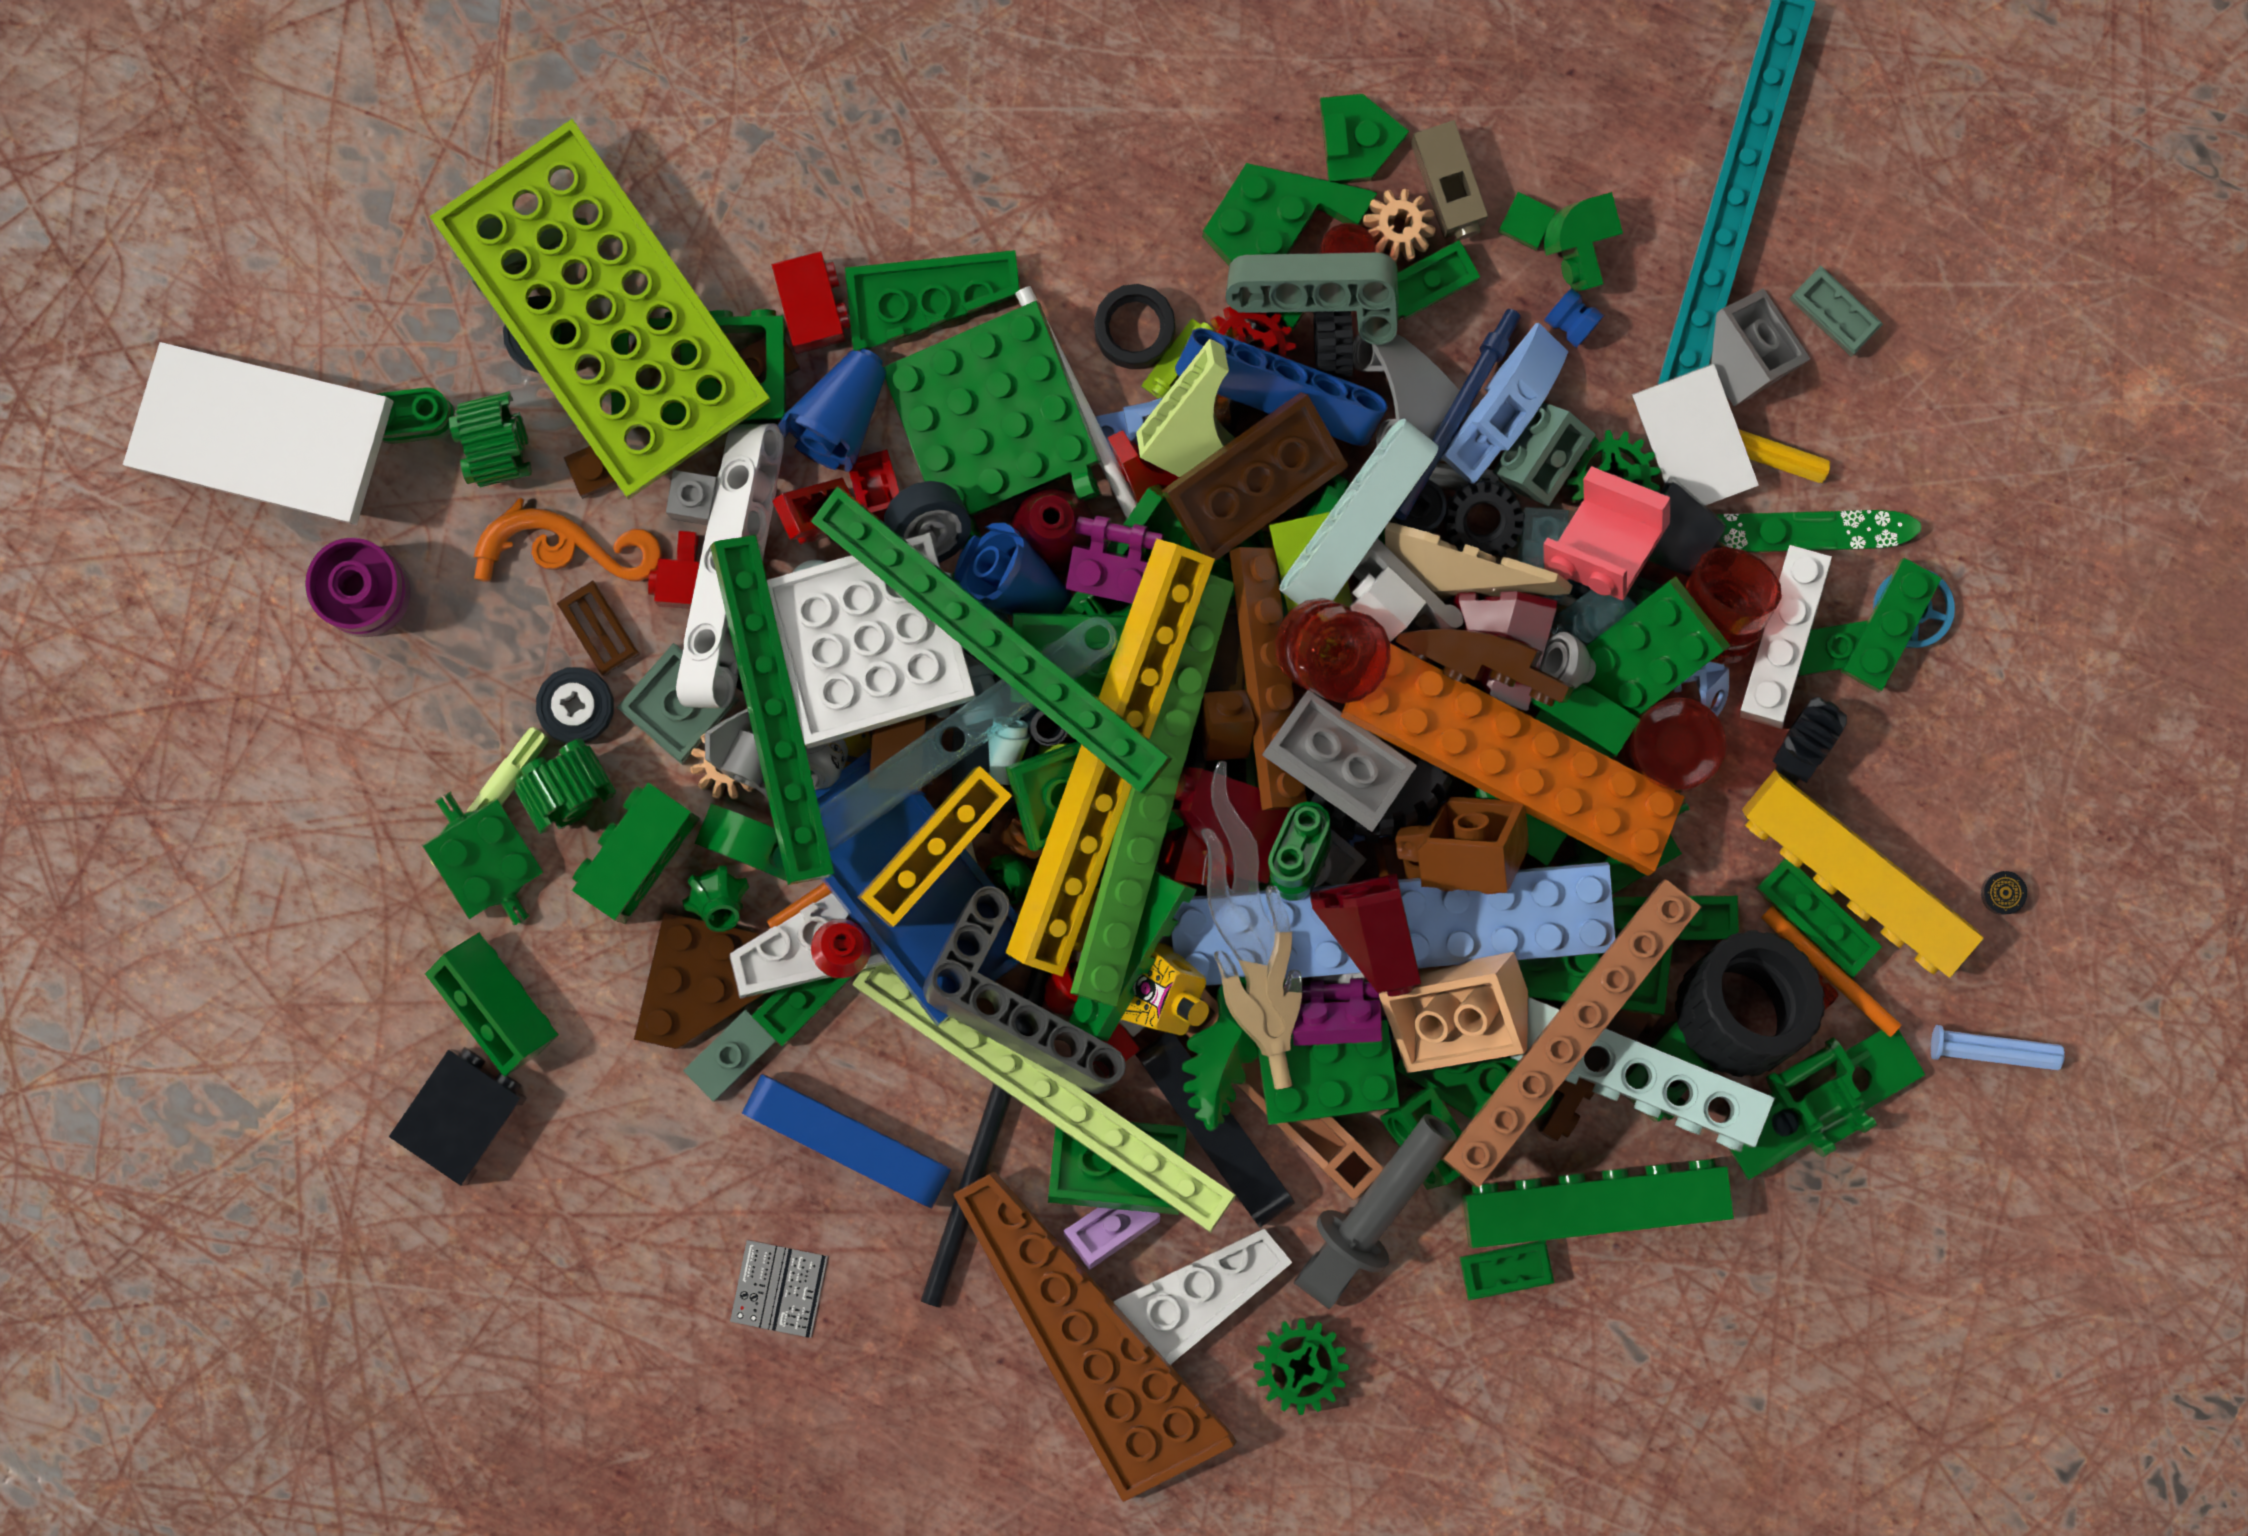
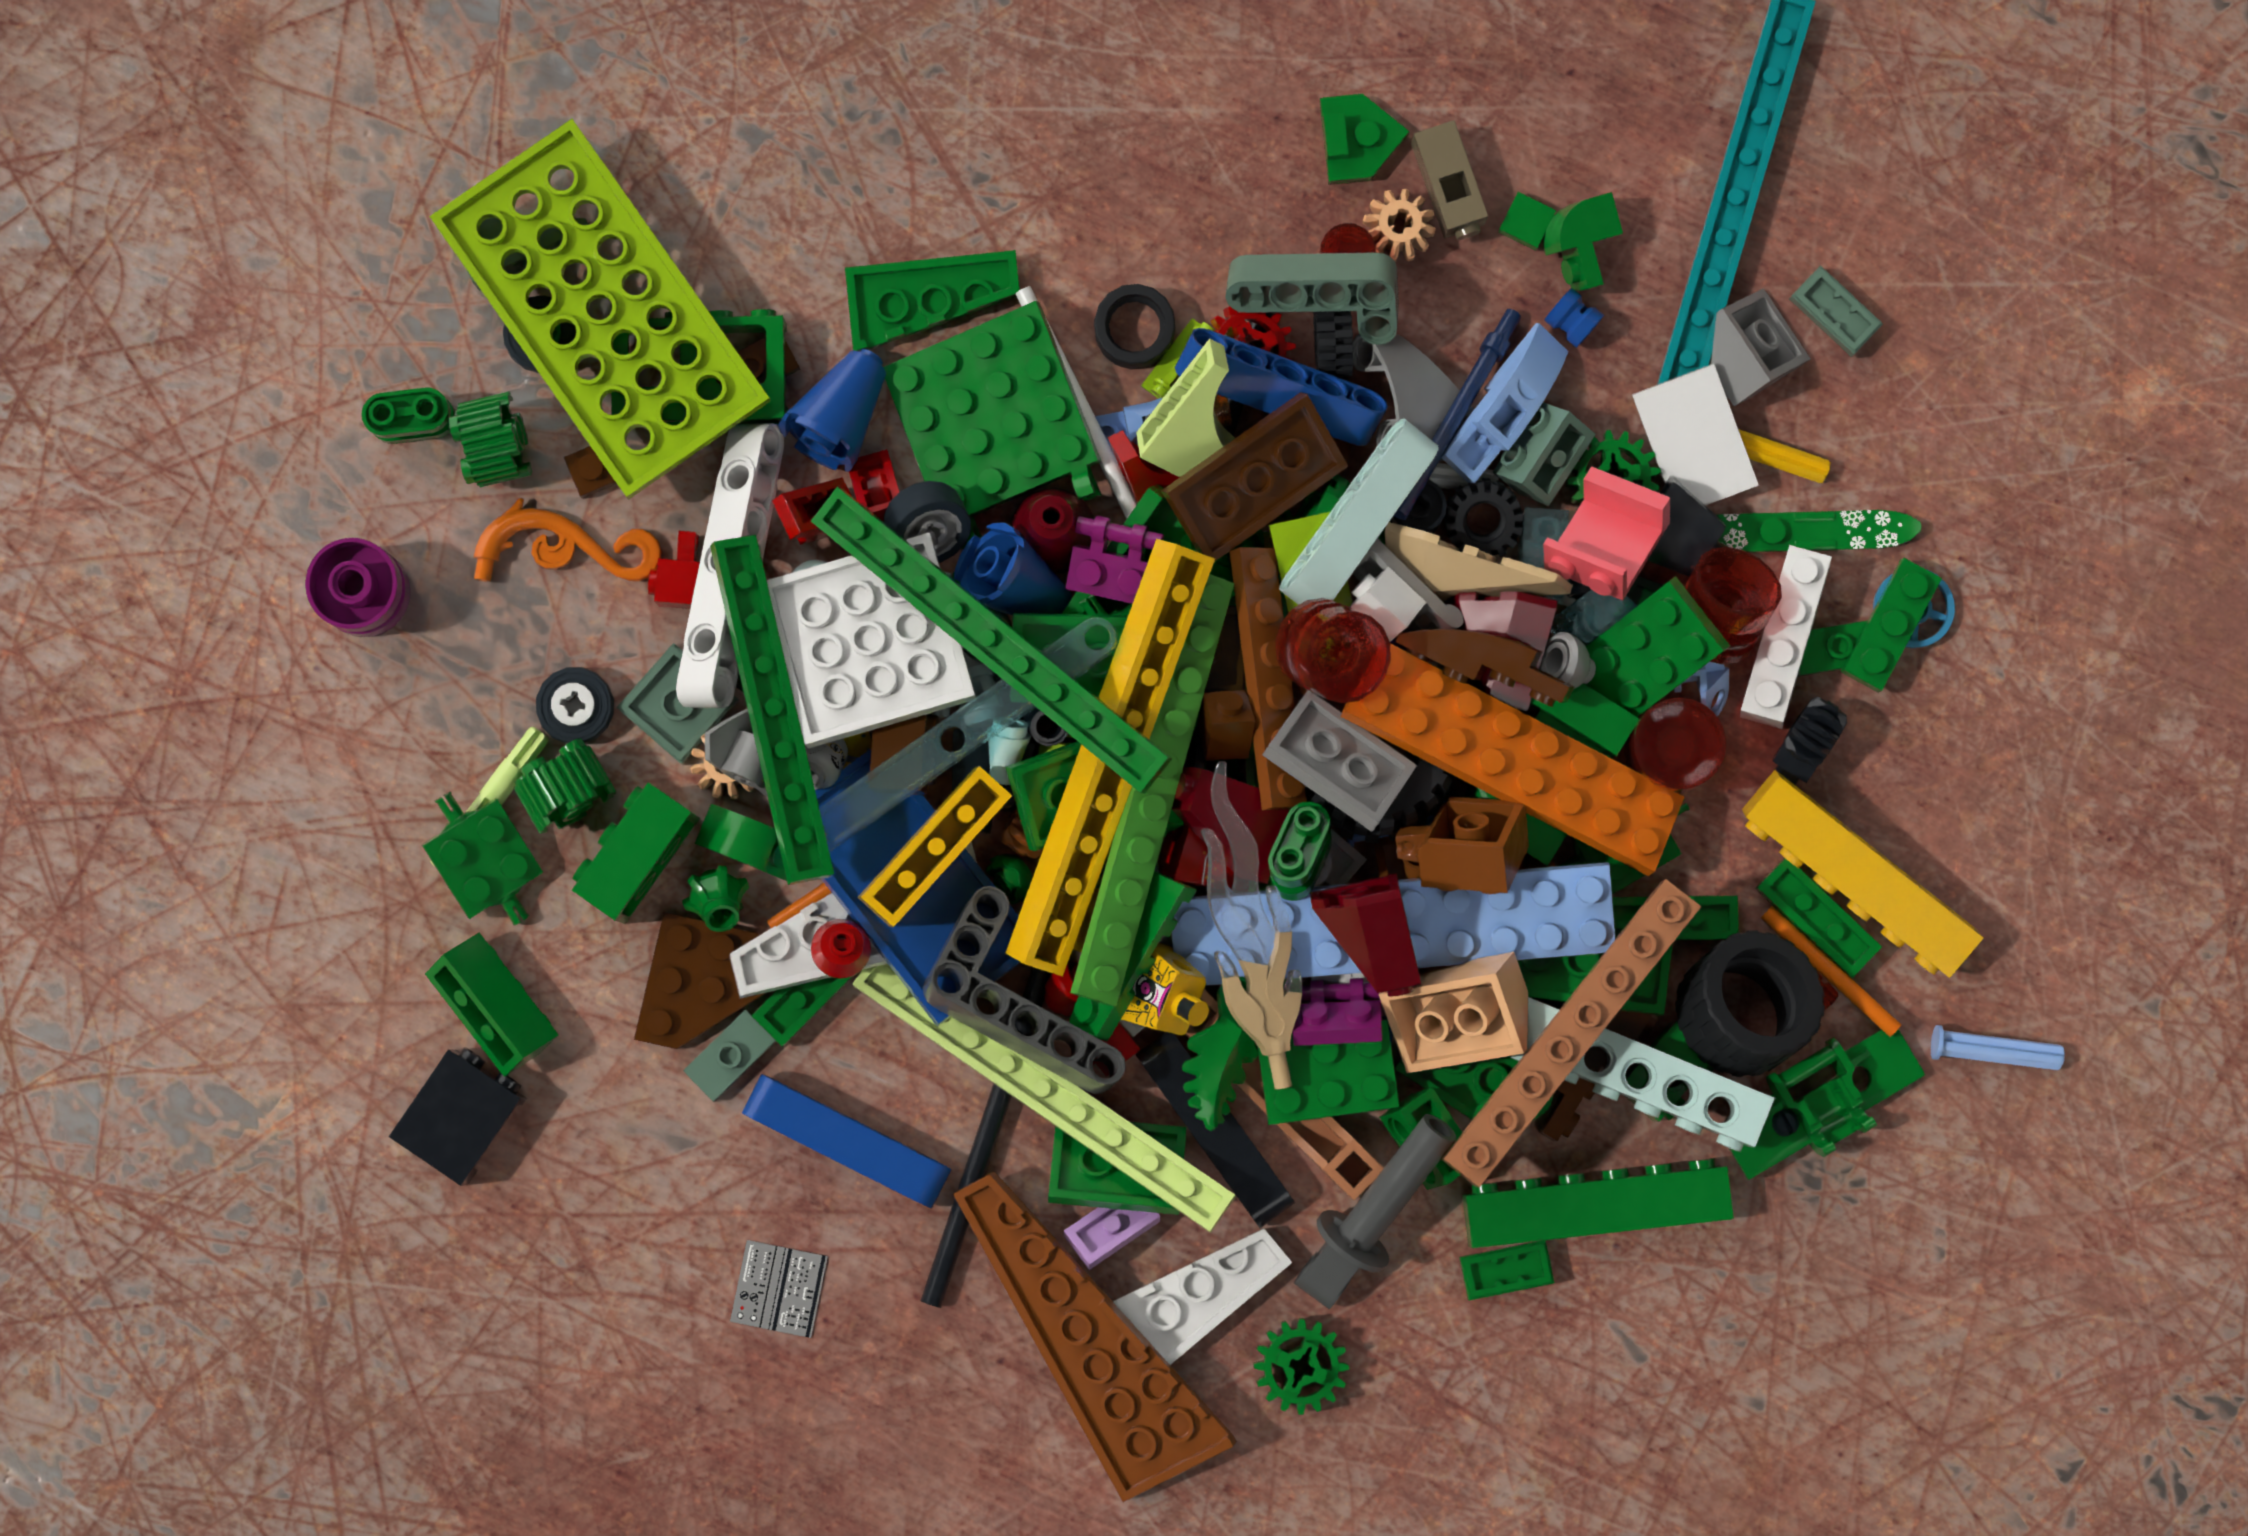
white tile [123,342,393,526] -> none
reddish brown tile [557,580,640,677] -> none
light grey brick [666,470,717,525] -> none
red brick [771,251,851,354] -> none
green wing [1202,163,1377,332] -> none
green hinge [1397,240,1480,321] -> none
black tile [1981,871,2027,915] -> none

